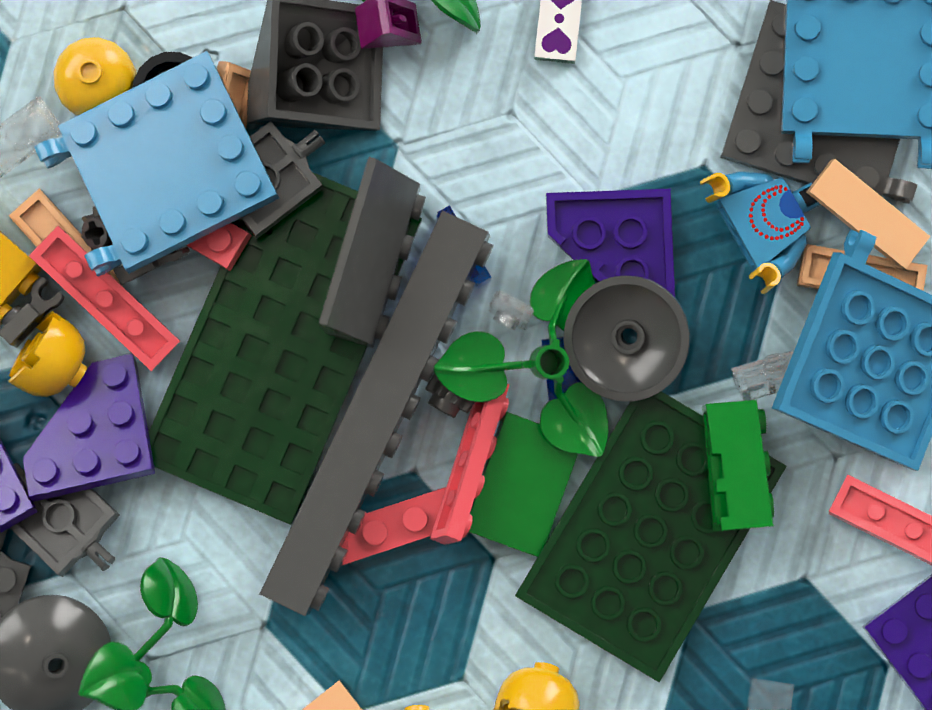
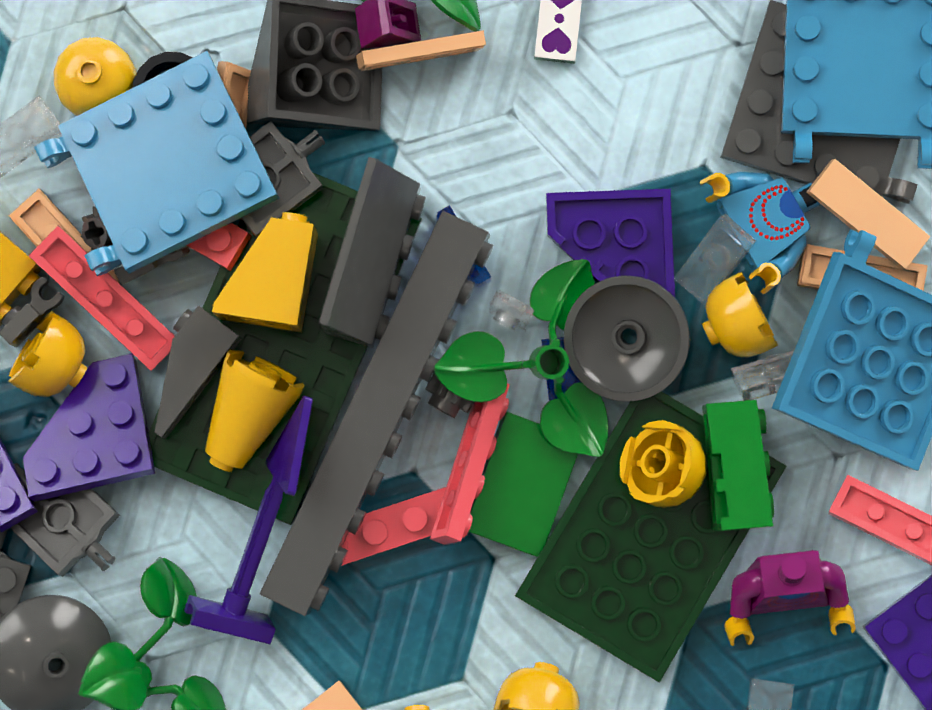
none -> dark grey slope [155,305,242,439]
none -> dark purple piece [184,396,313,645]
none -> yellow cone [205,350,305,472]
none -> yellow slope [212,212,318,333]
none -> light nougat tile [356,30,486,71]
none -> yellow cylinder [620,420,706,508]
none -> clear plate [674,214,756,305]
none -> yellow cylinder [702,272,778,357]
none -> magenta torso [724,550,856,646]

